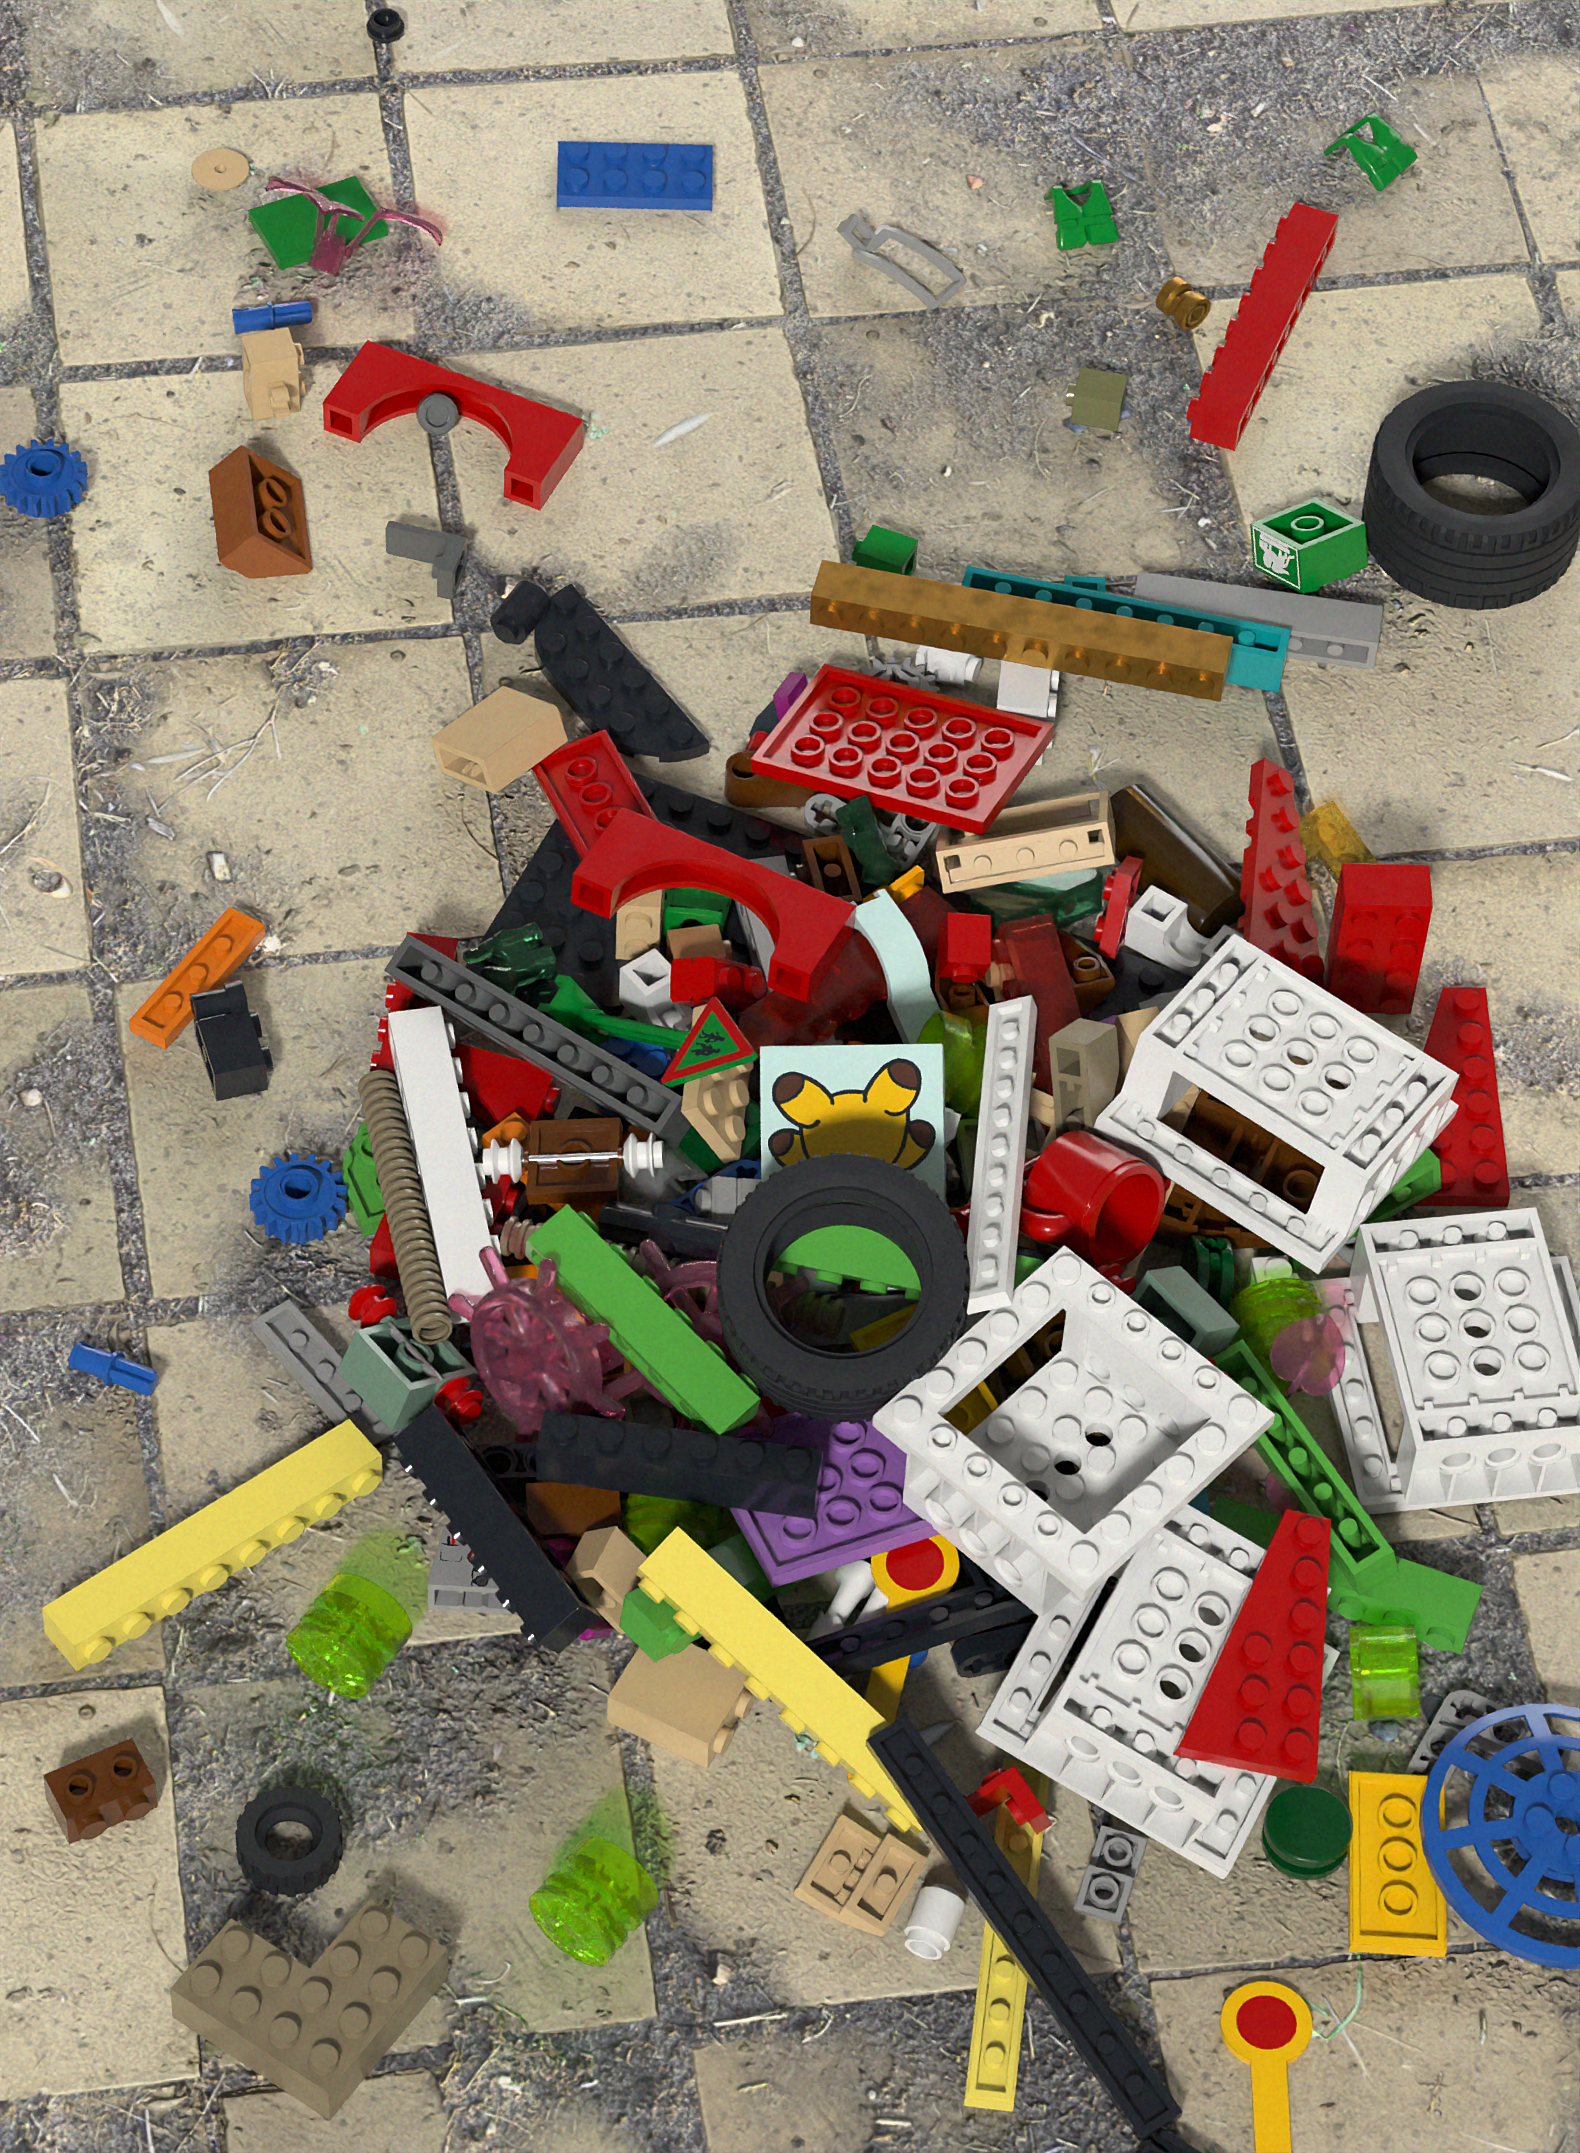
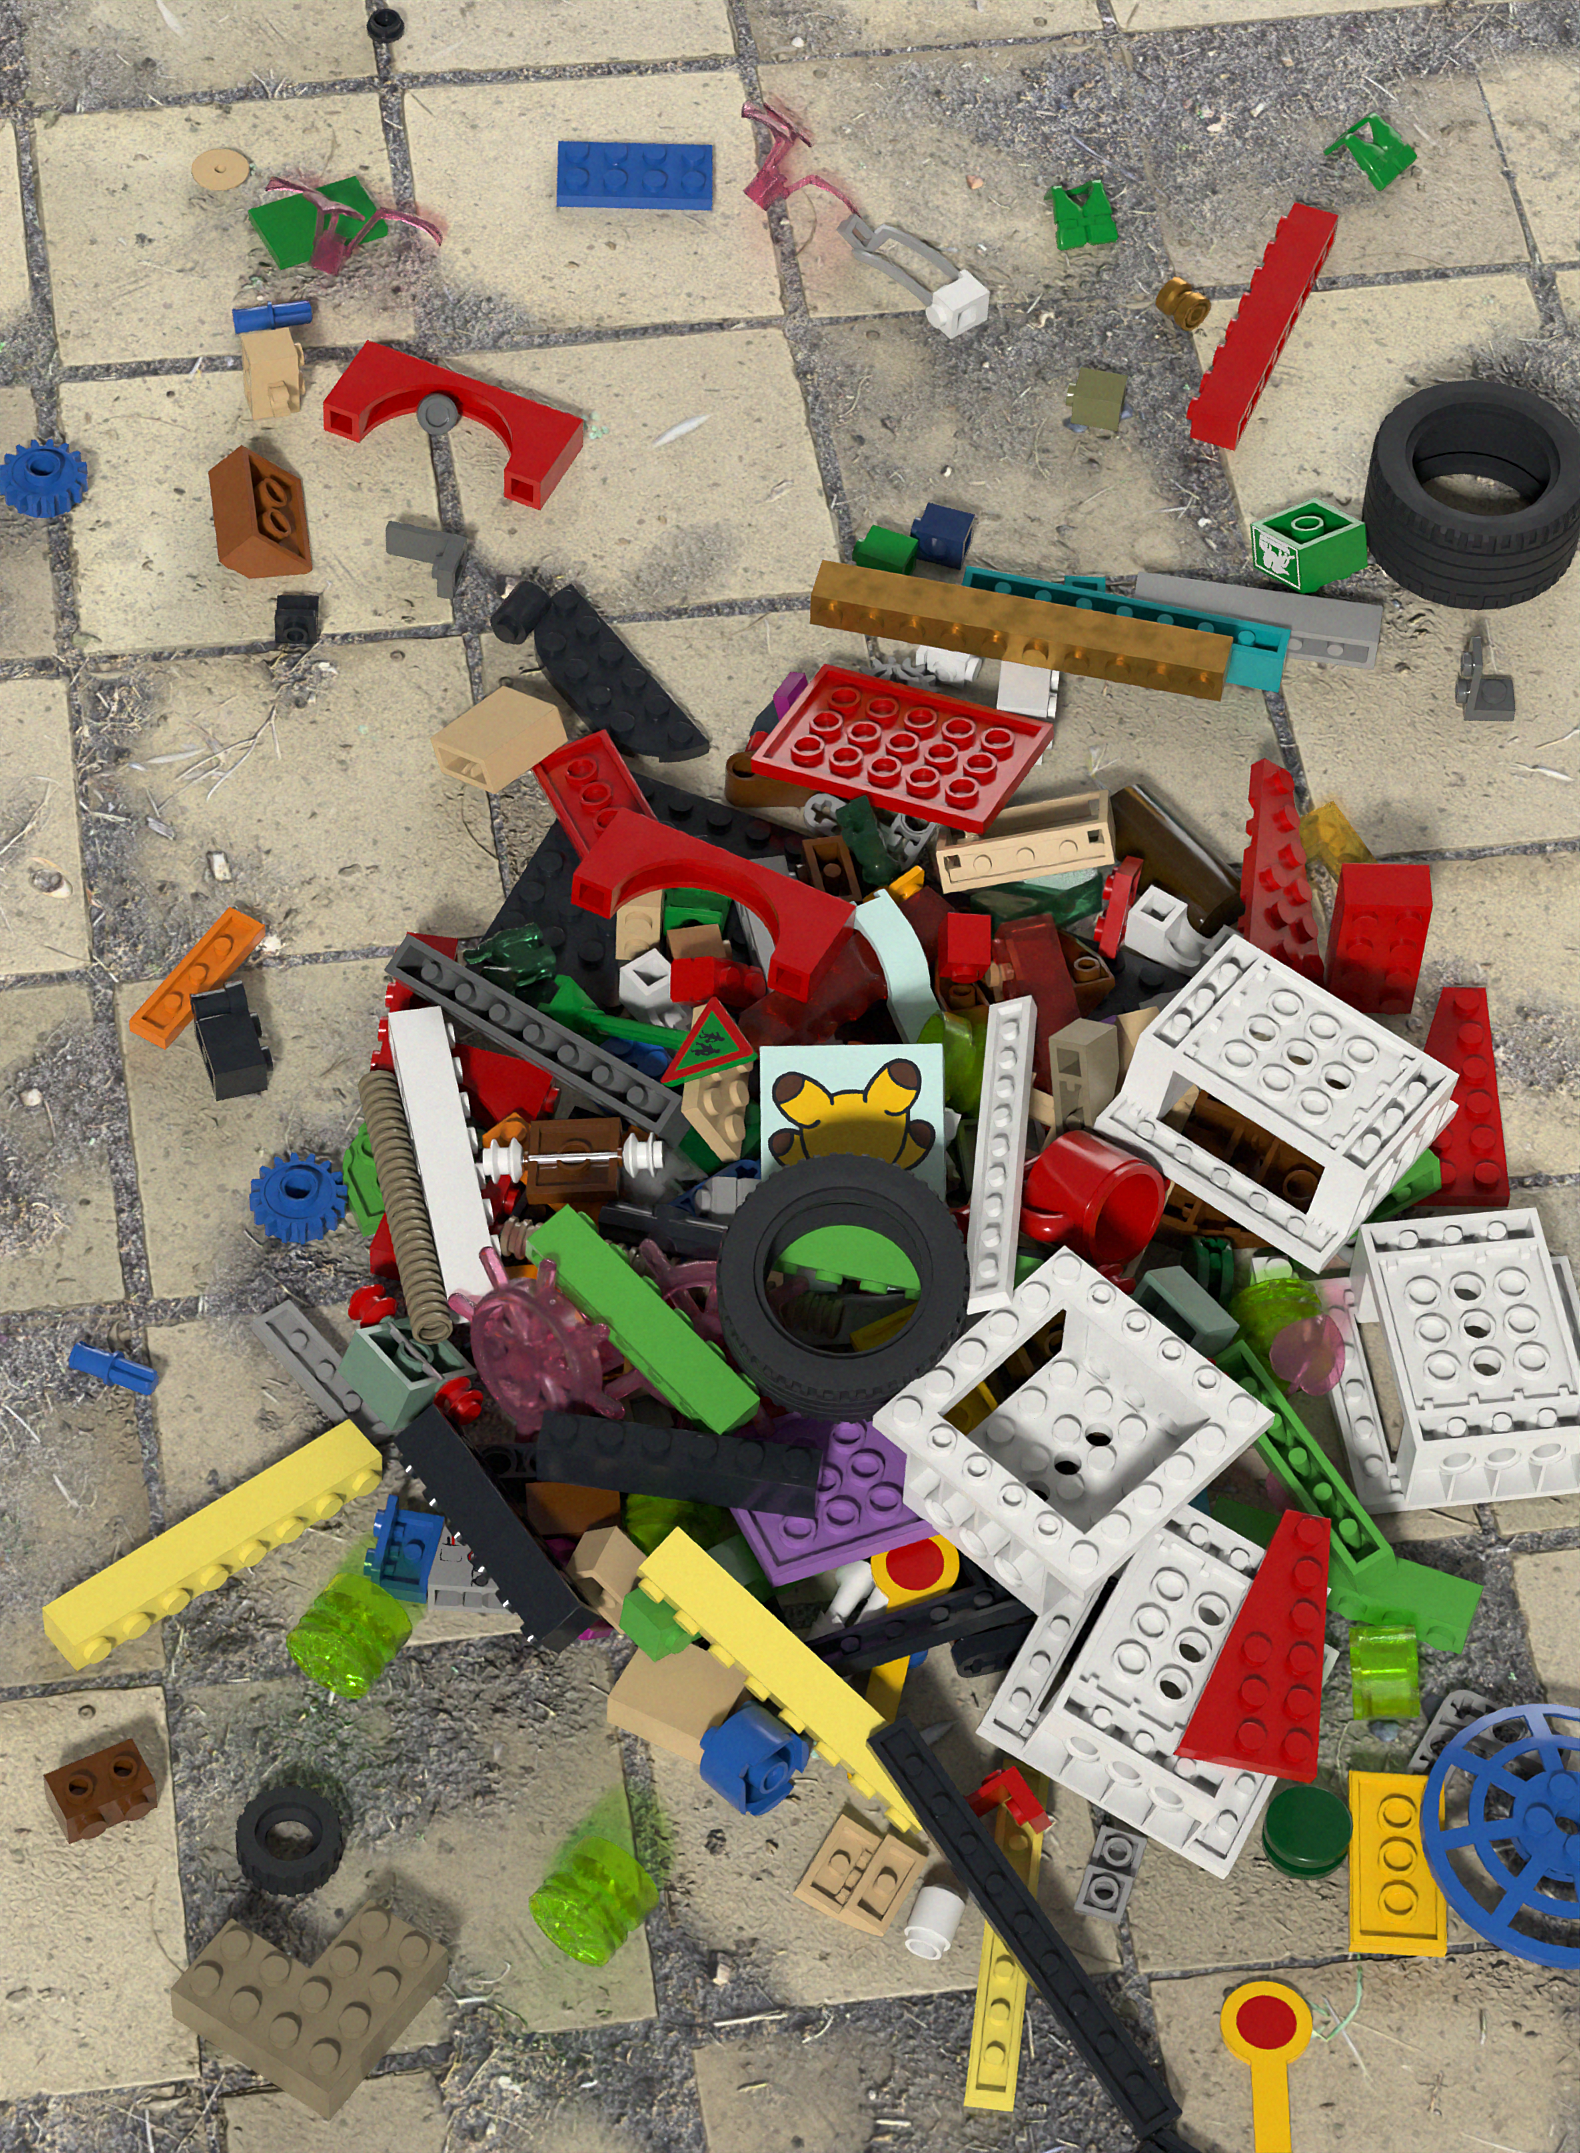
none -> black bracket [274,595,319,644]
none -> blue bracket [363,1494,445,1604]
none -> blue brick [700,1700,809,1816]
none -> clear pink plant [741,100,863,221]
none -> dark blue brick [910,502,975,570]
none -> white brick [926,269,990,339]
none -> dark grey bracket [1455,636,1516,722]

